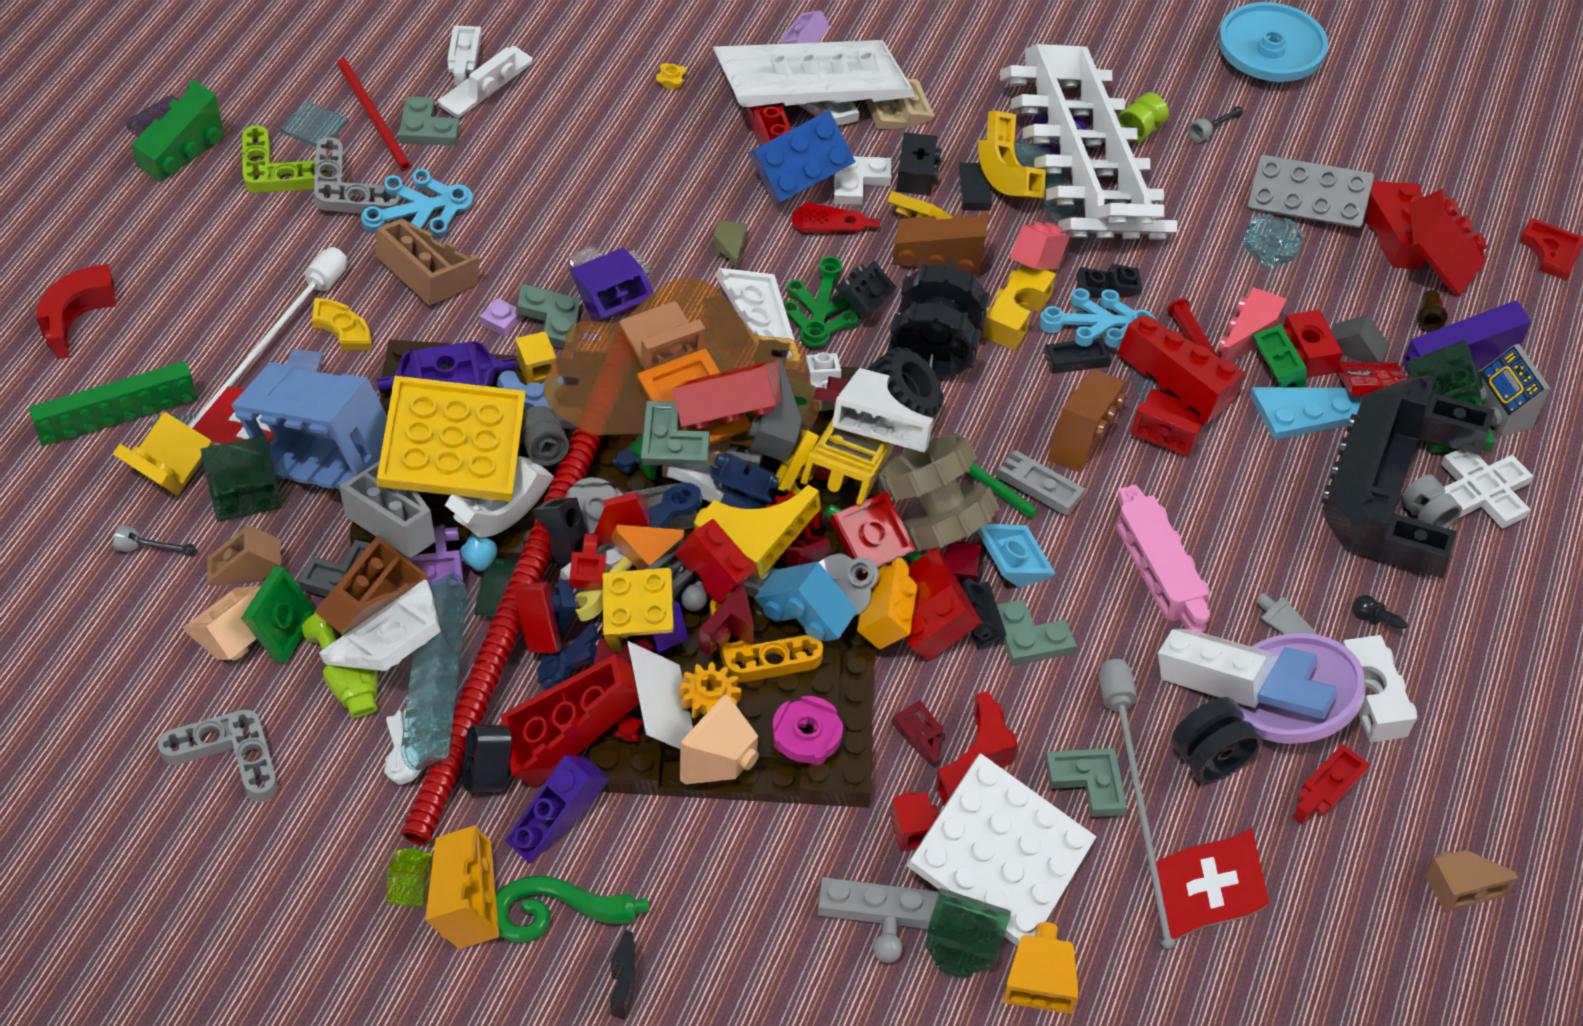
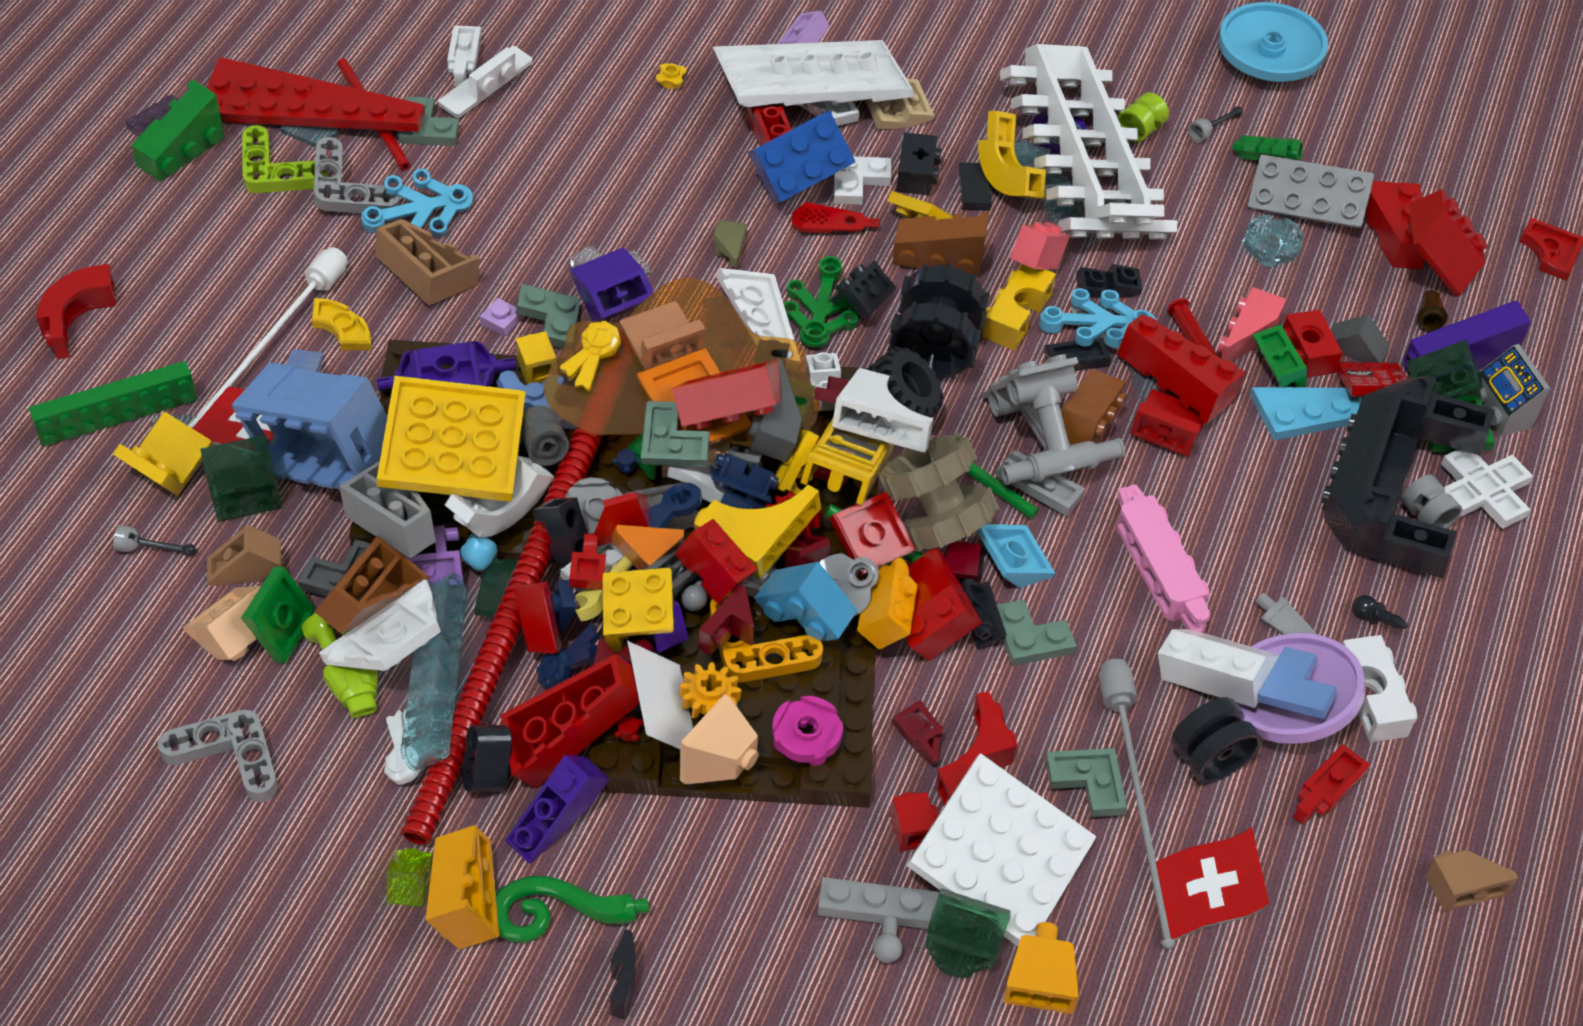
none -> red wing [206,57,425,132]
none -> yellow piece [560,321,621,392]
none -> light grey plate [982,354,1125,485]
none -> green rock [1232,135,1303,161]

